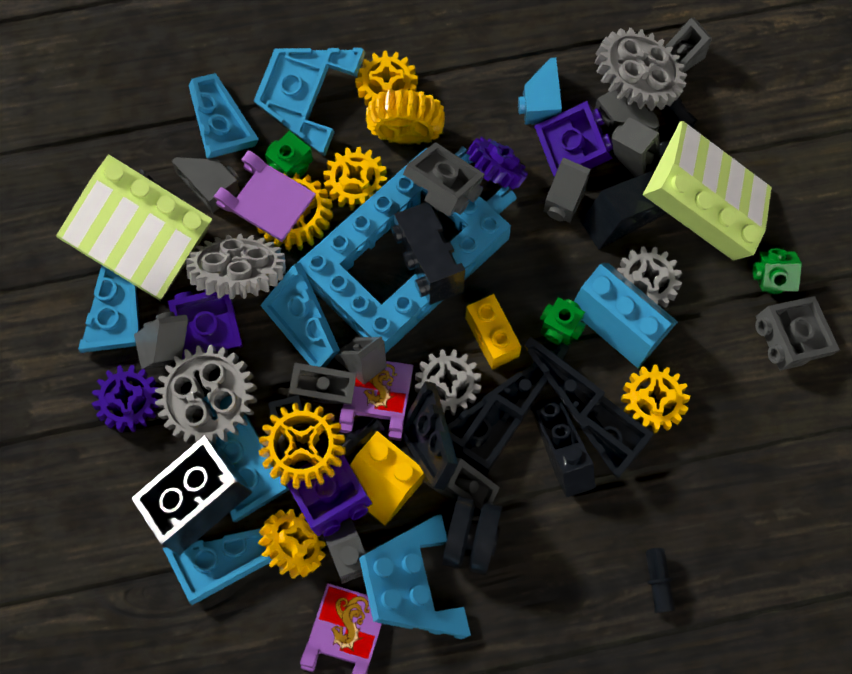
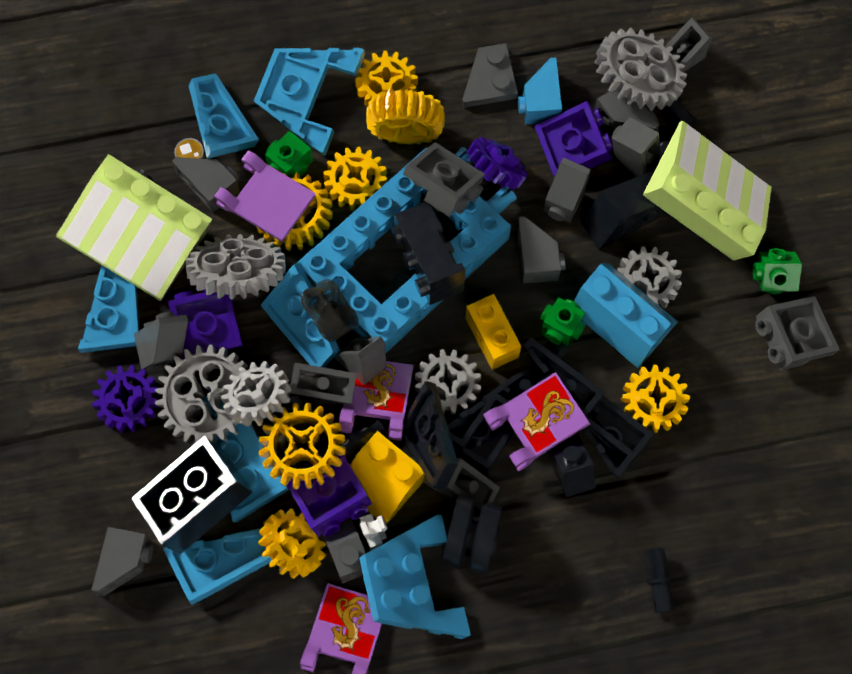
none -> dark grey slope [92,527,153,596]
none -> tile [174,138,205,159]
none -> light grey gear [221,361,292,427]
none -> clear smoke piece [301,279,358,342]
none -> white plate [360,514,387,551]
none -> dark grey wing [462,43,518,108]
none -> flag [483,372,590,472]
none -> dark grey slope [517,217,565,283]

